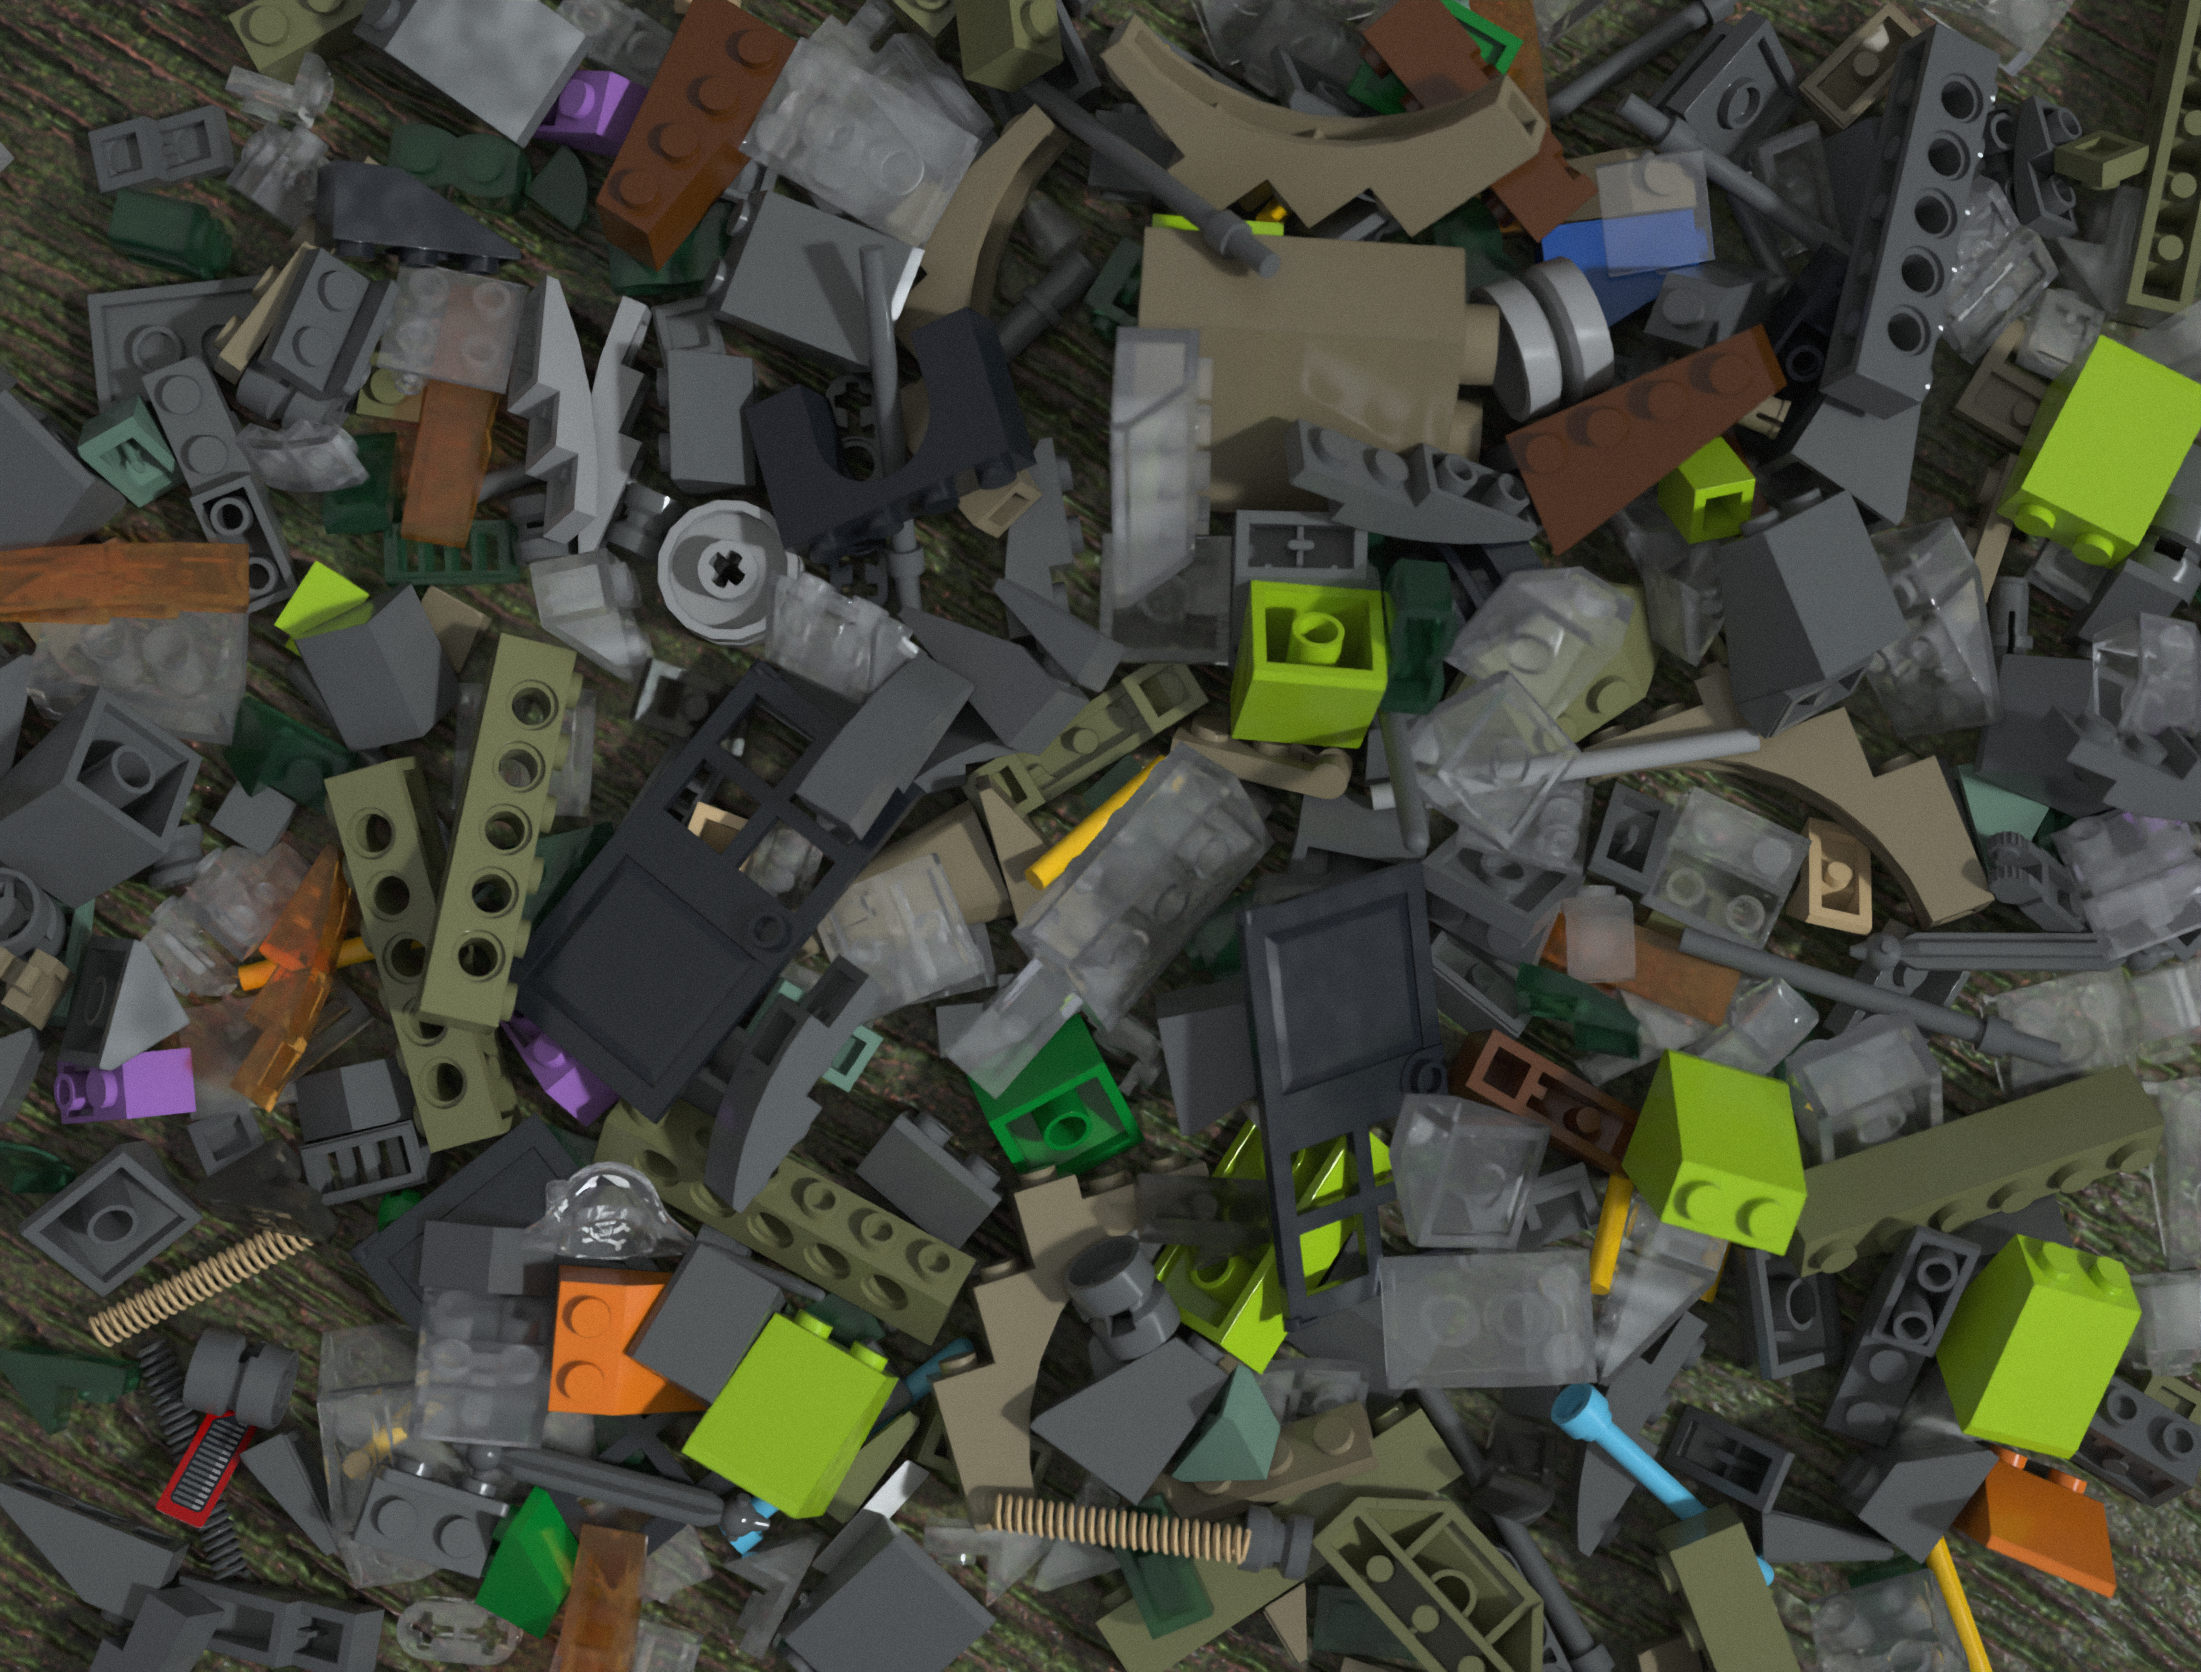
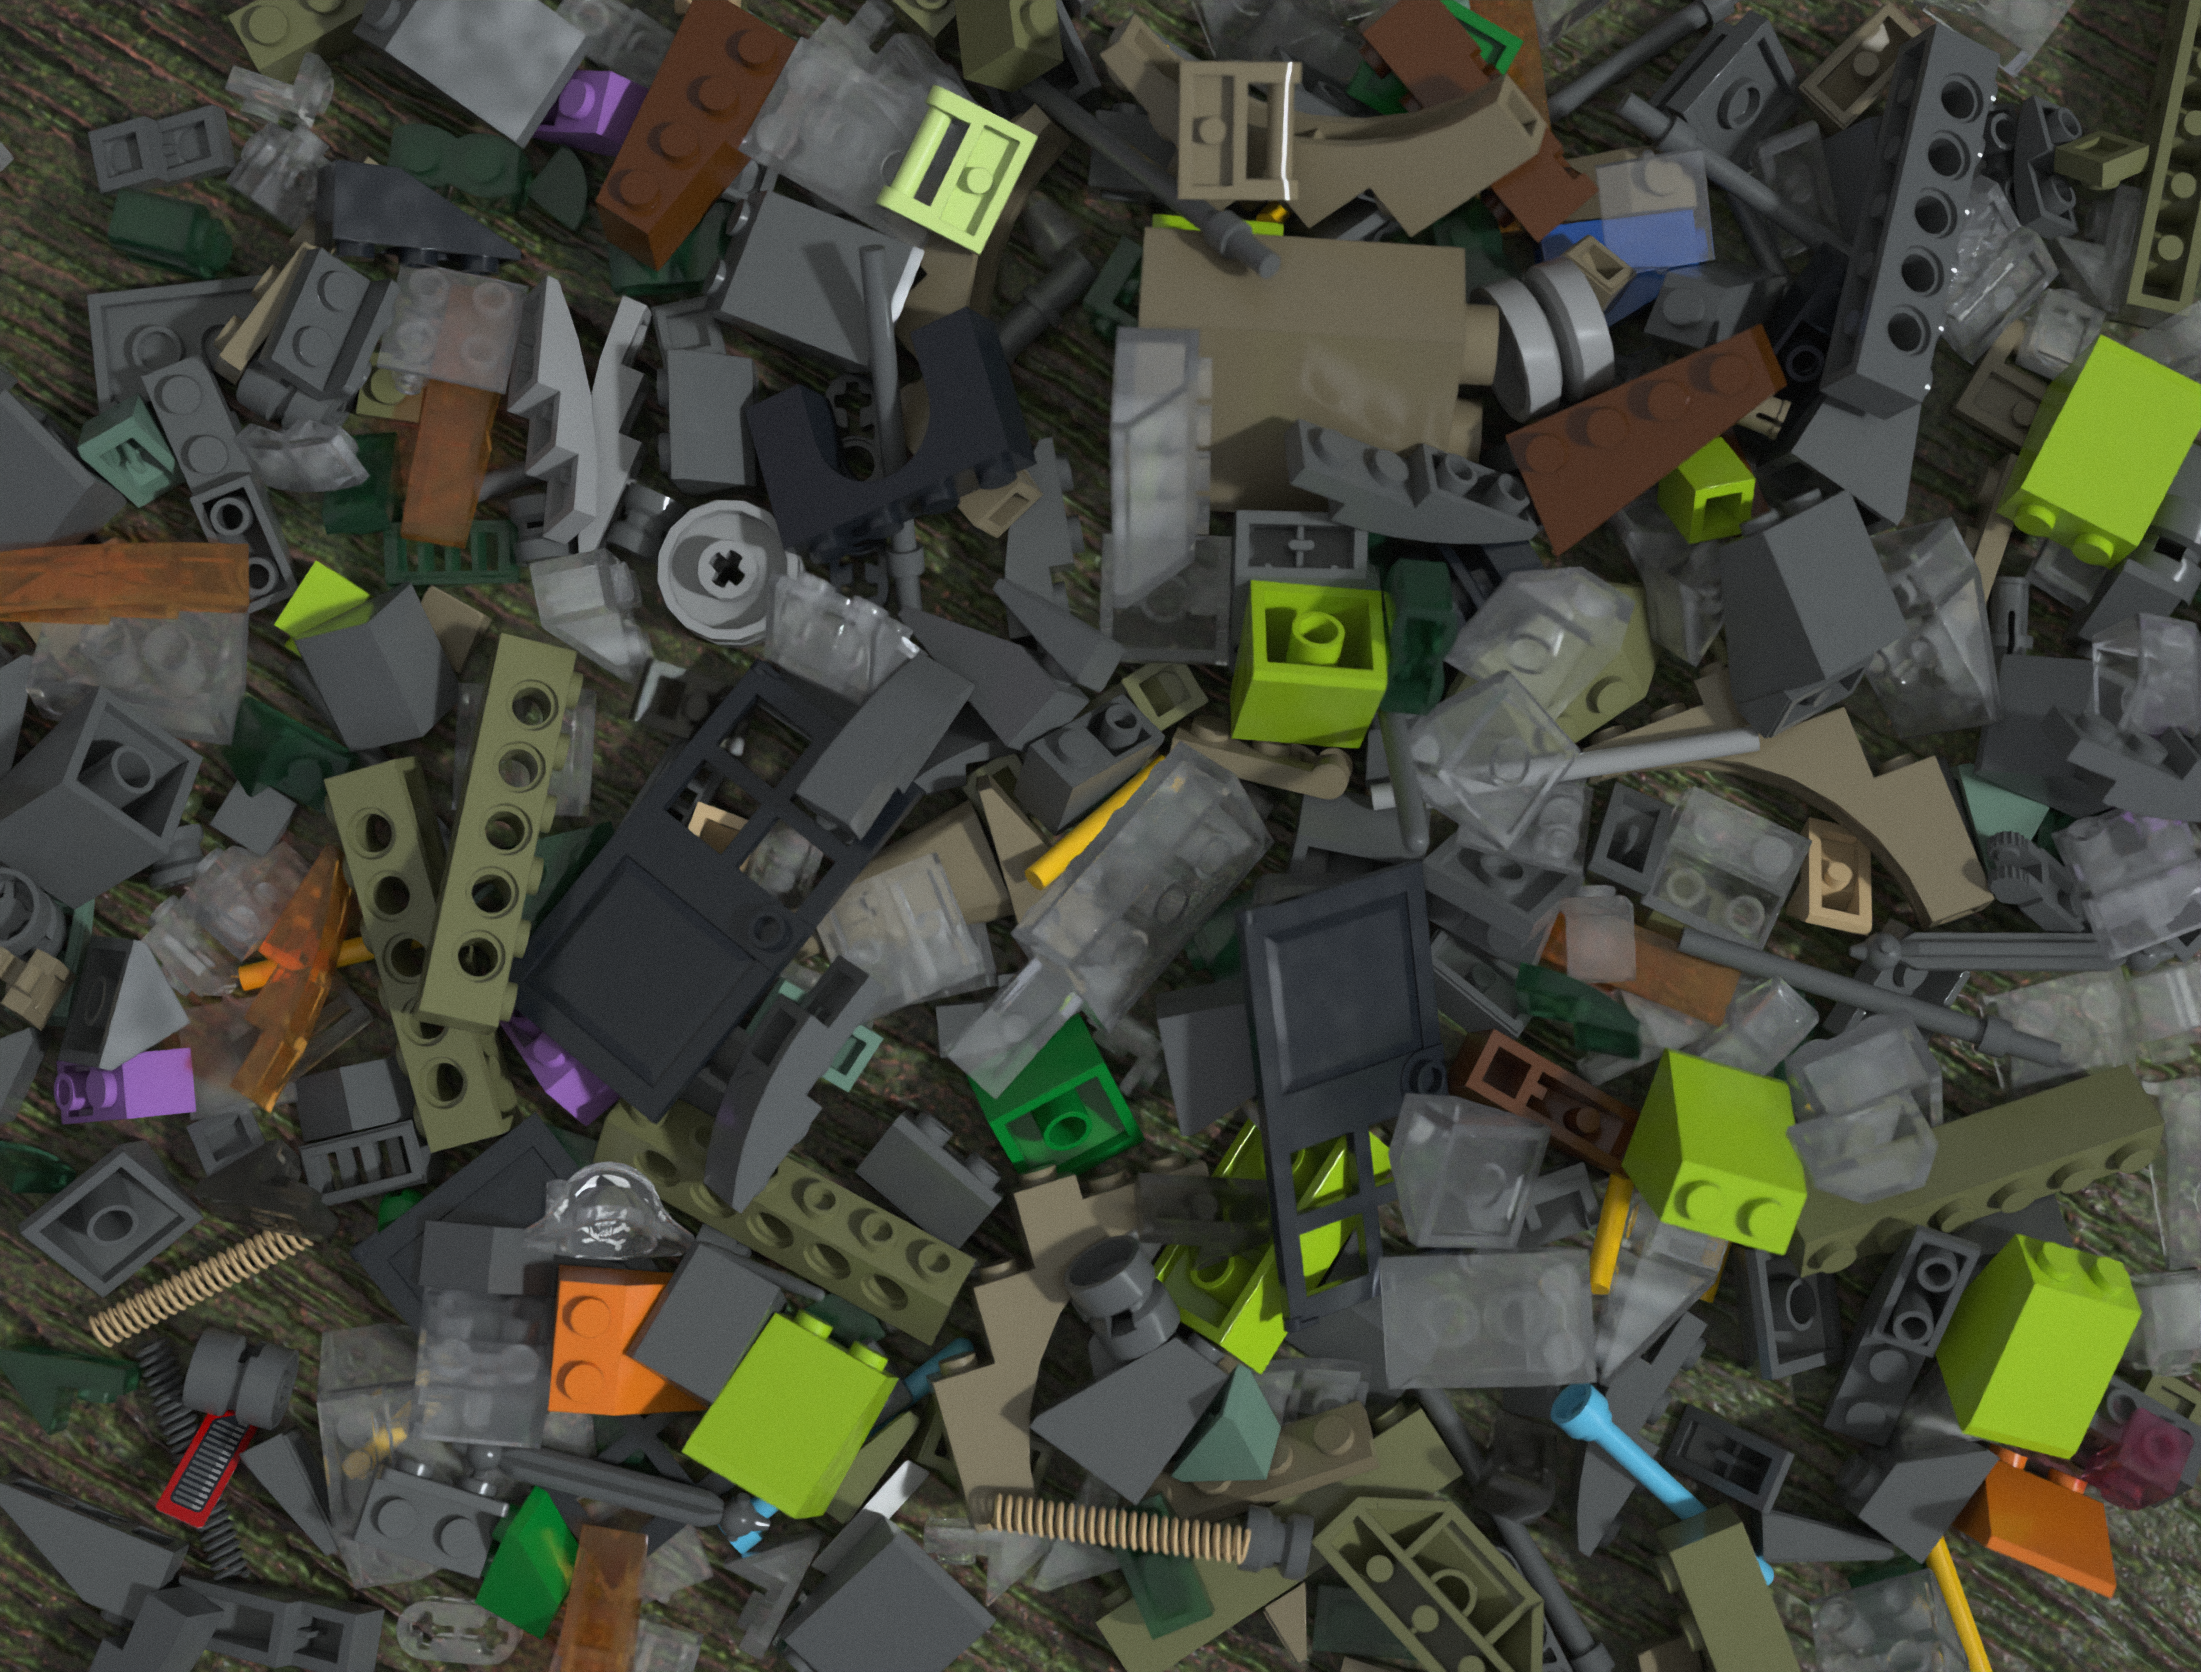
none -> yellowish green plate [875,85,1038,256]
none -> dark grey slope [1013,693,1165,837]
none -> dark tan plate [1178,61,1302,200]
none -> dark tan slope [1561,234,1637,316]
none -> clear slope [1786,1090,1939,1204]
none -> clear pink bracket [2081,1408,2194,1511]

